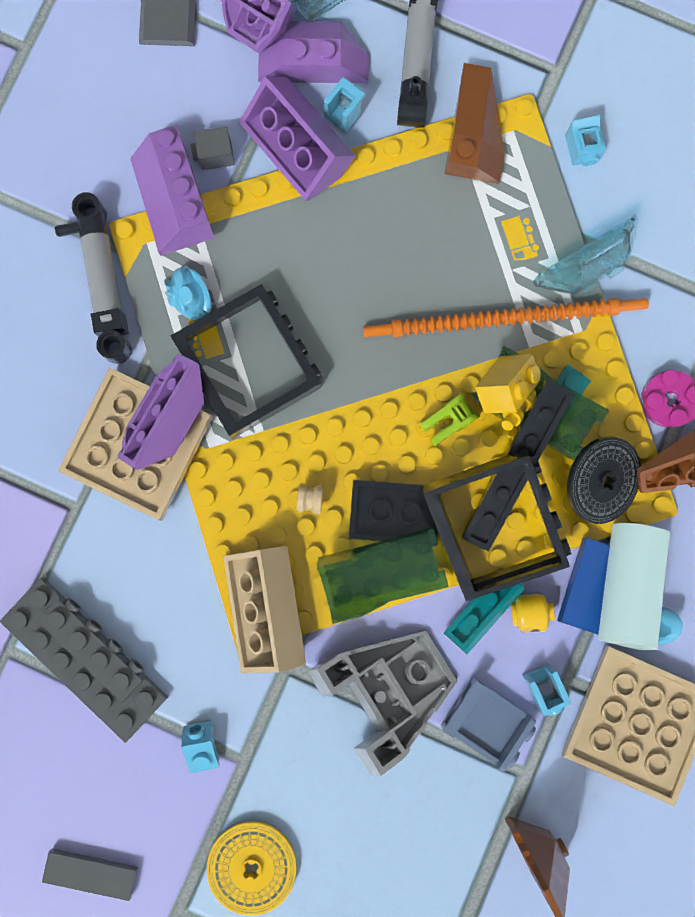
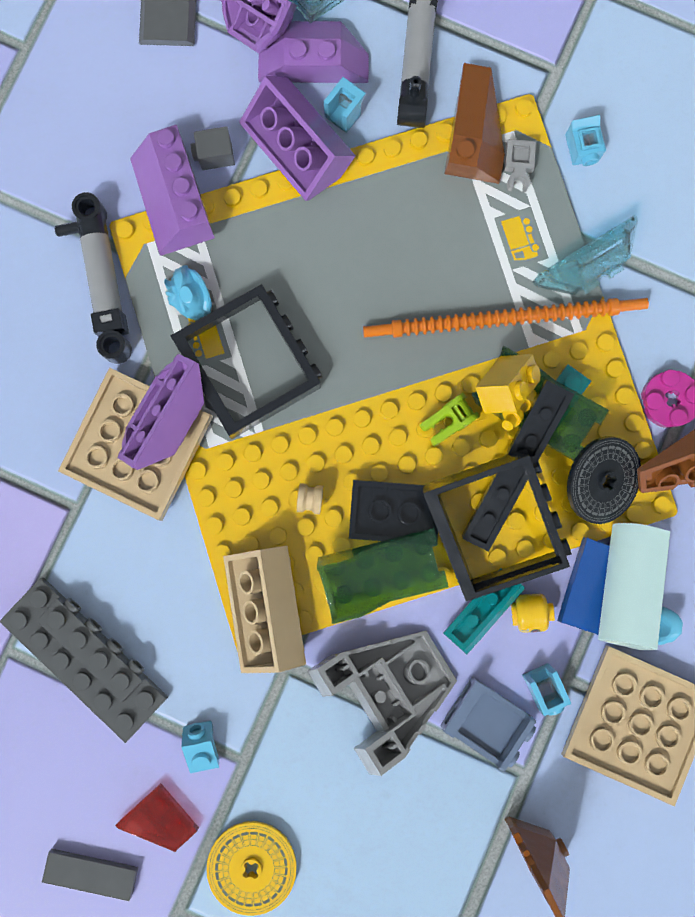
none -> clear red wing [115,783,199,852]
none -> light grey plate [504,139,536,192]

